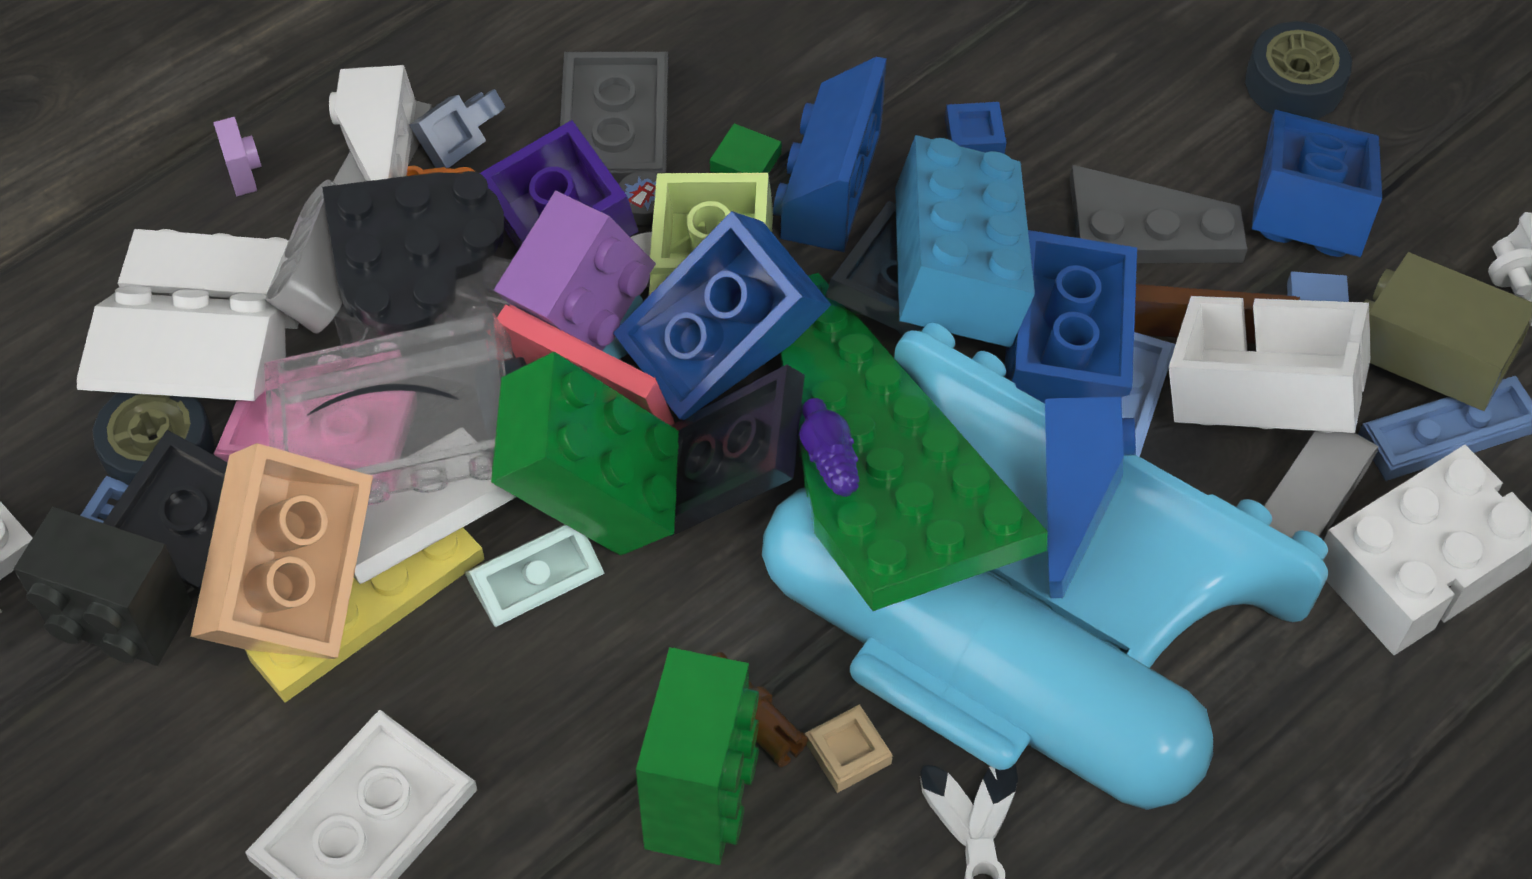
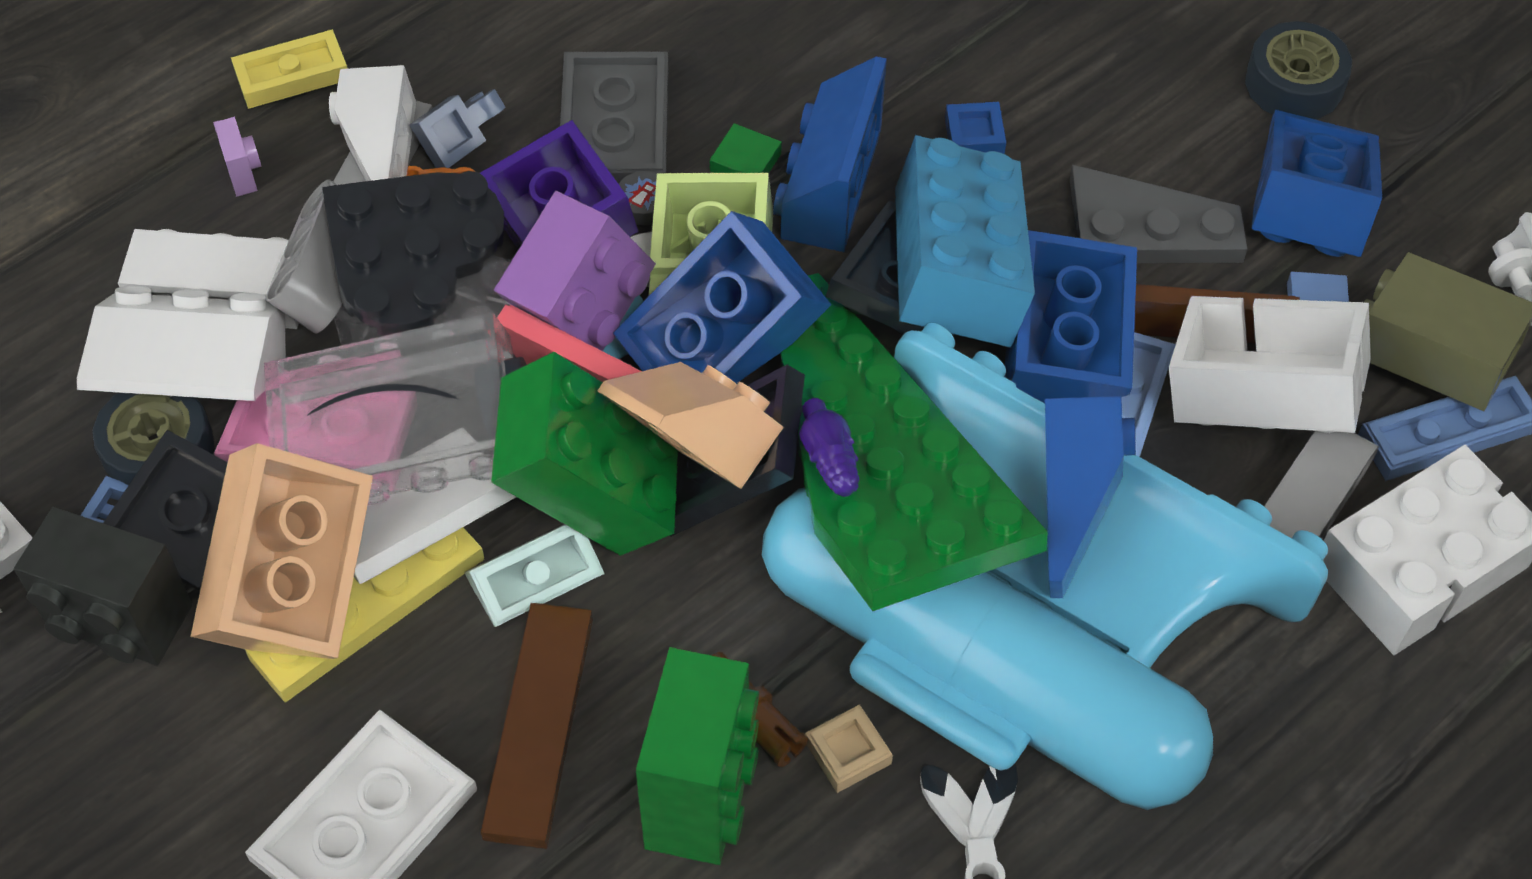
none -> light yellow plate [231,29,348,109]
none -> reddish brown tile [481,603,593,849]
none -> light nougat slope [597,362,784,489]

